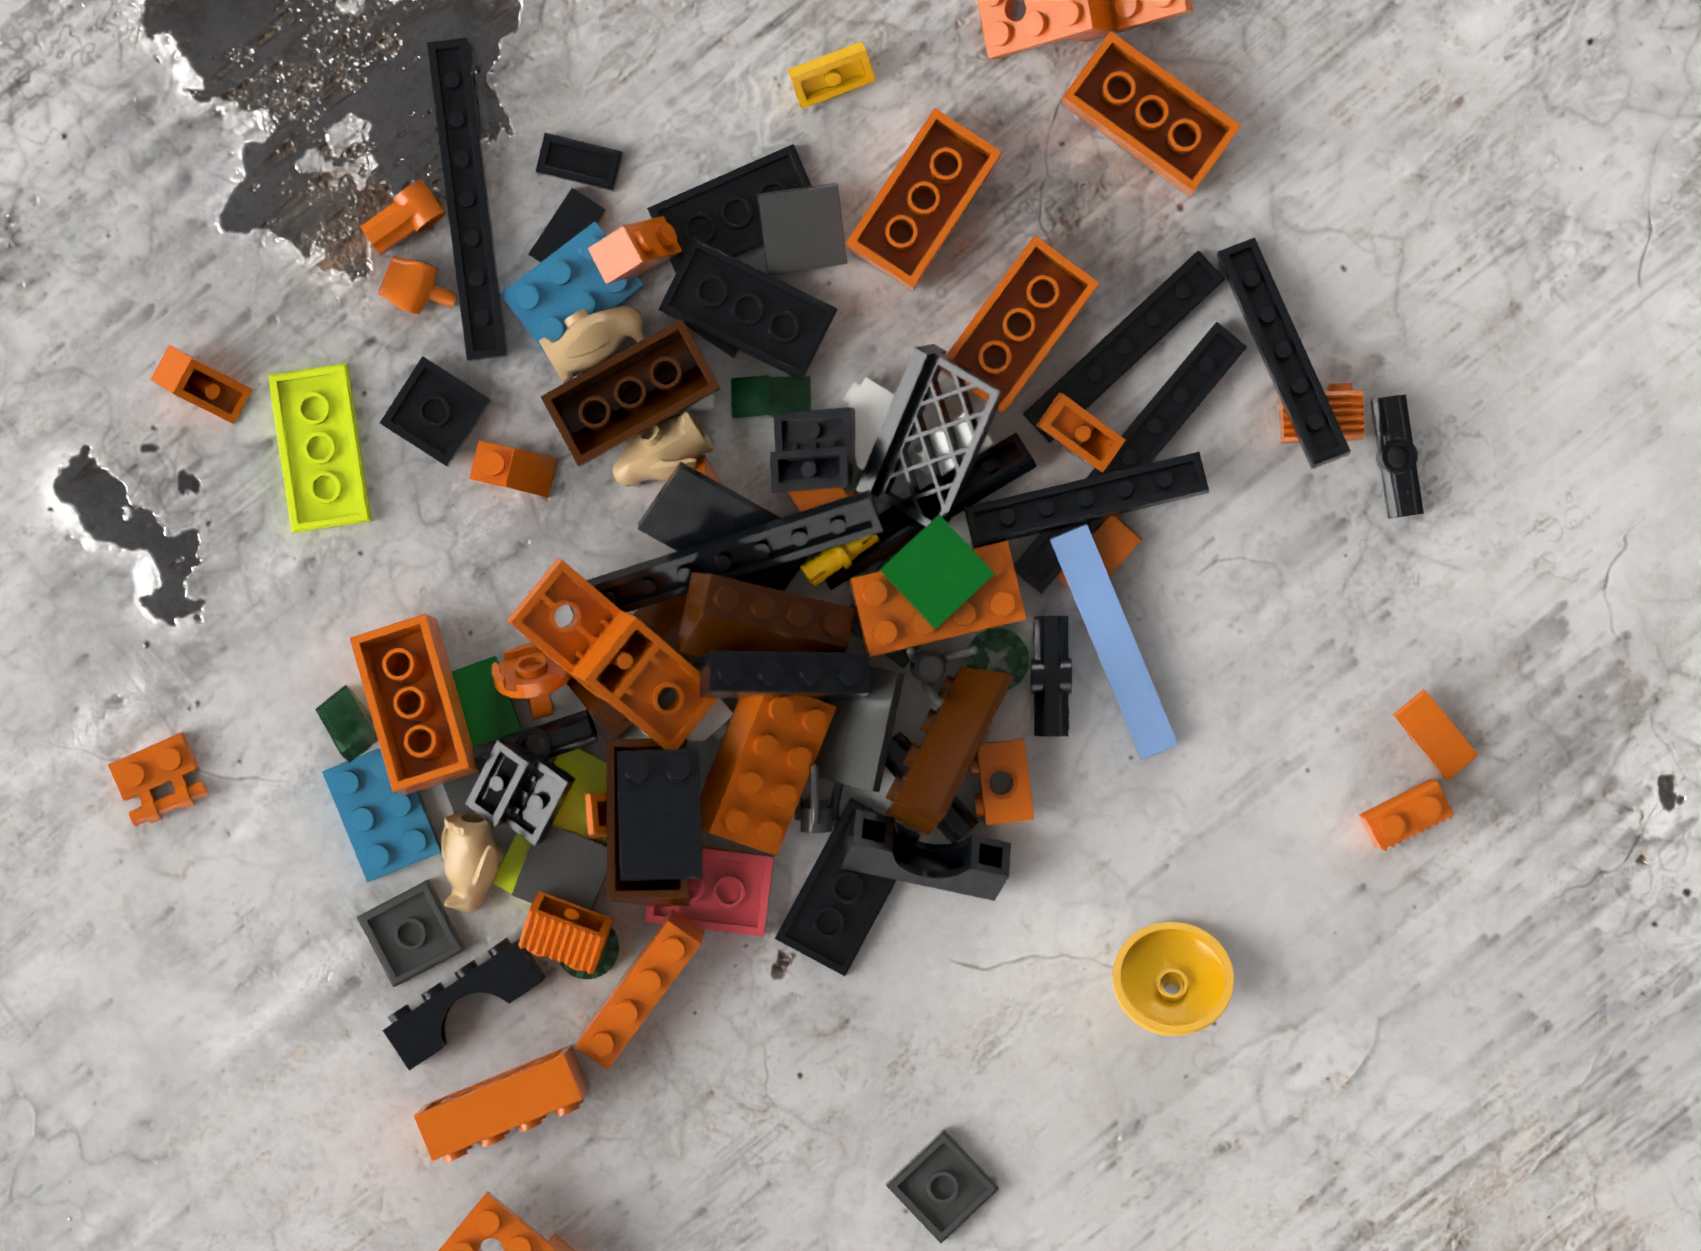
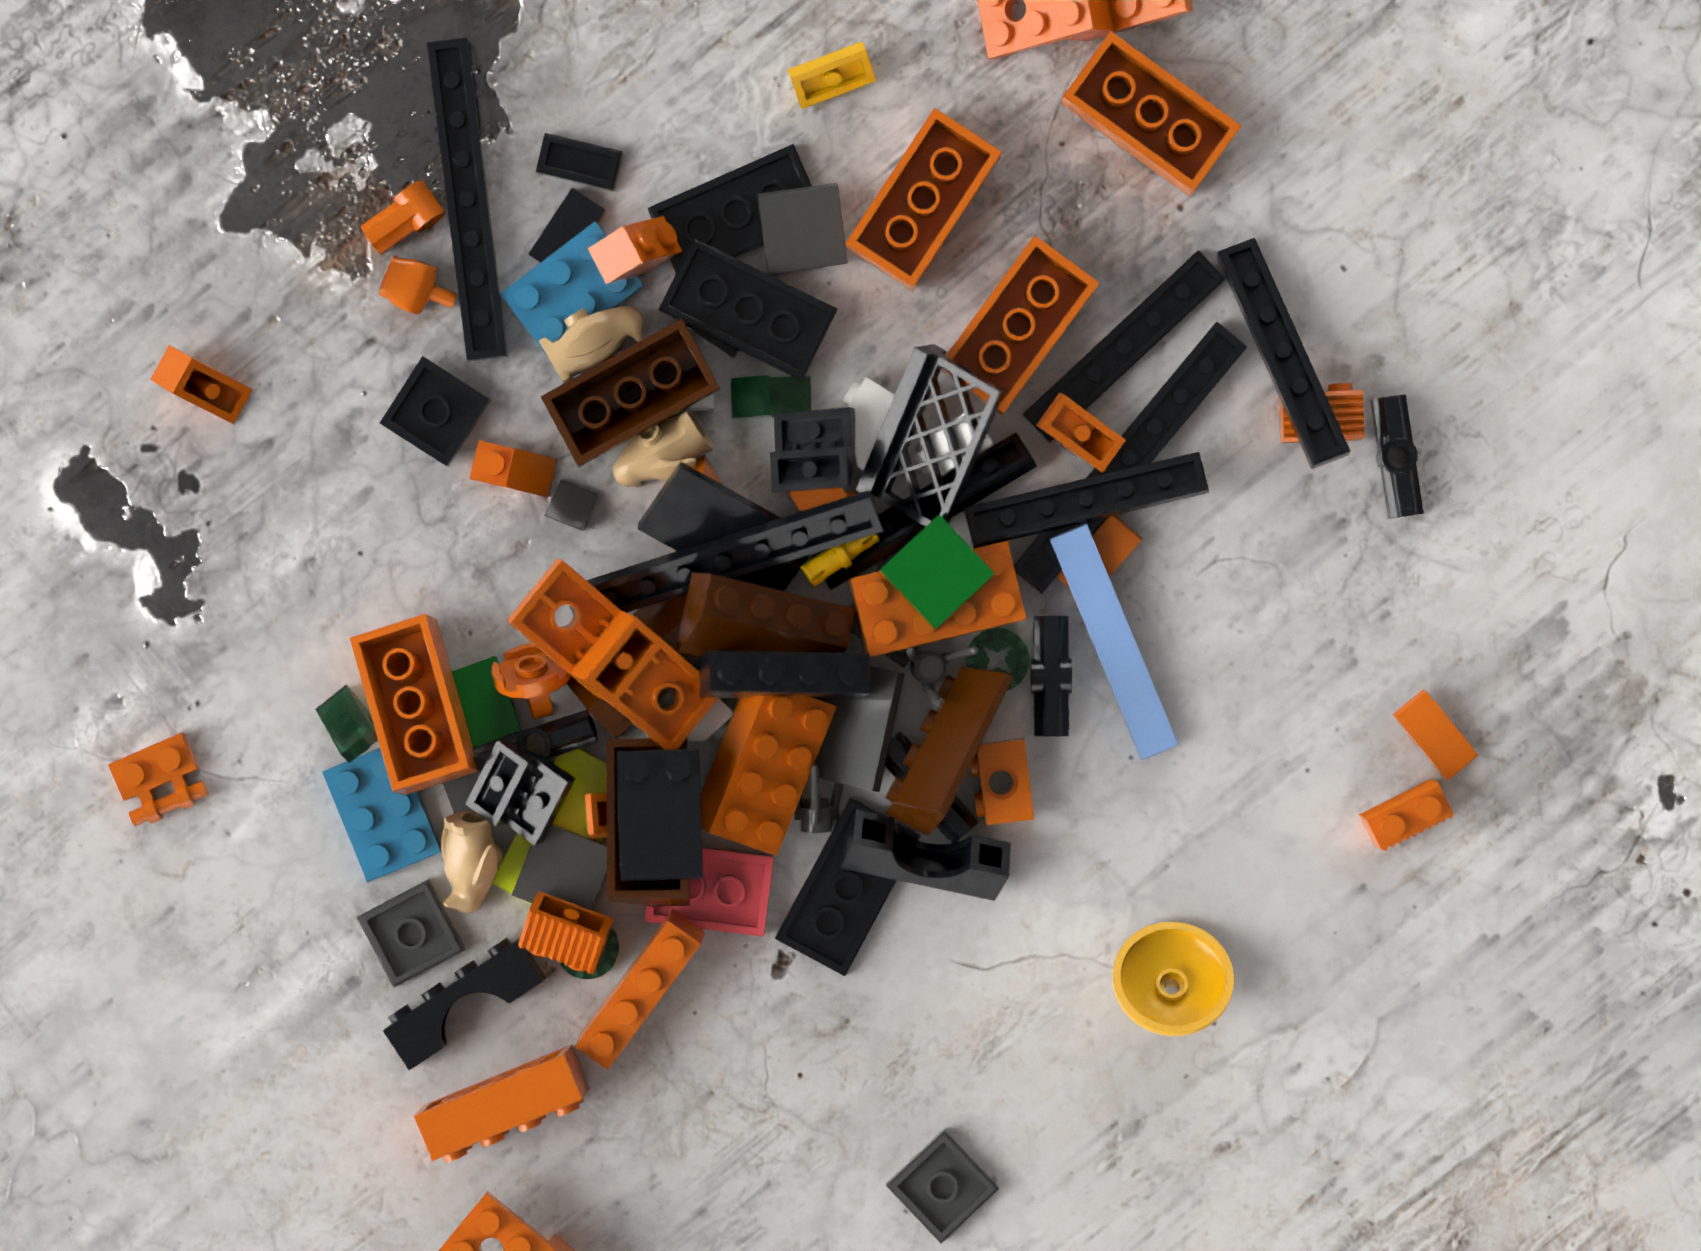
neon yellow tile [268,363,372,533] -> none
none -> dark grey slope [544,480,598,531]

